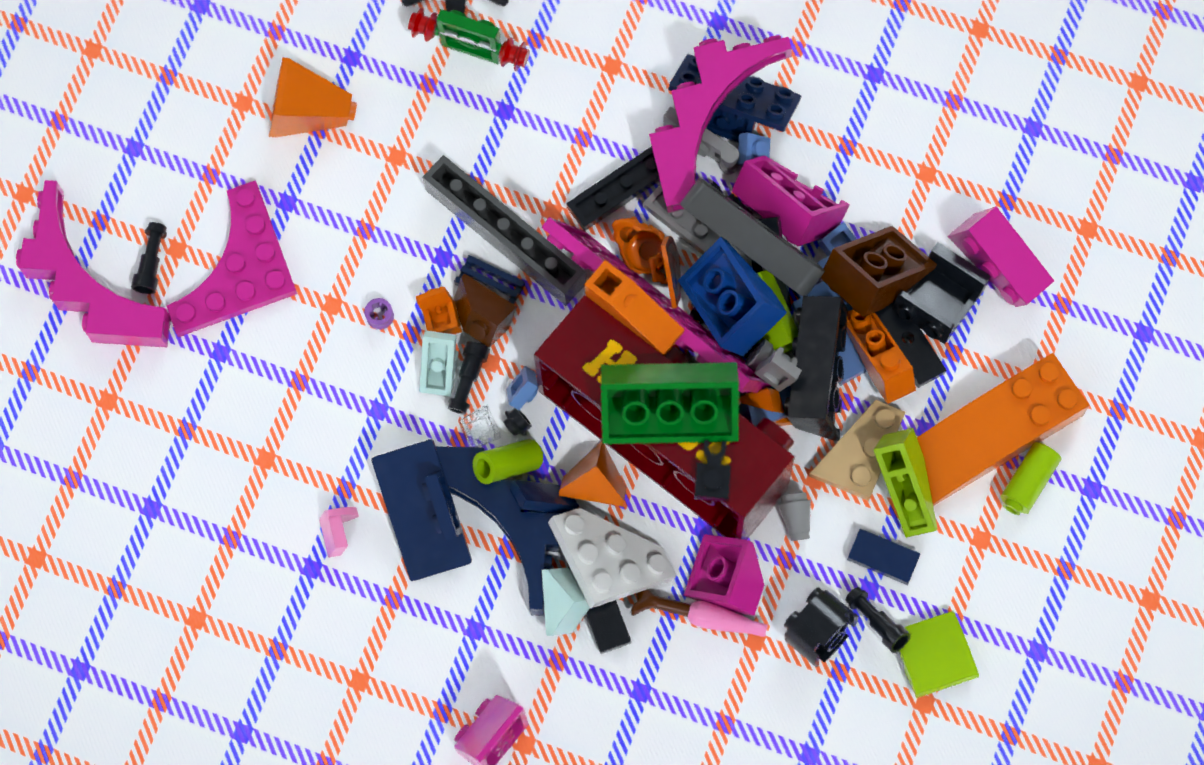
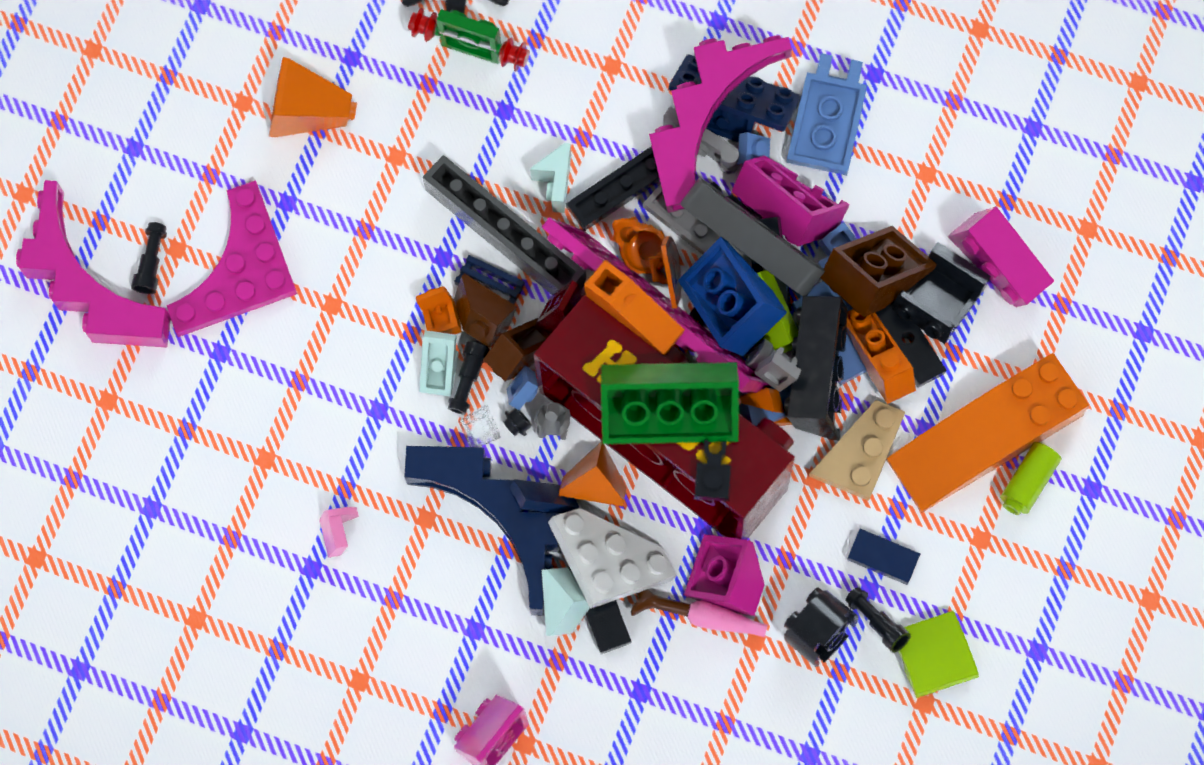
medium lavender bush [364,298,394,330] -> none
dark blue bracket [371,439,472,581] -> none
lime brick [473,439,543,484] -> none
light grey cone [779,492,811,541] -> none
lime slope [873,428,938,538] -> none
none -> reddish brown slope [483,318,551,382]
none -> light aqua slope [530,143,572,213]
none -> dark red slope [535,280,583,333]
none -> light grey arm [535,402,570,440]
none -> medium blue tile [786,53,868,176]

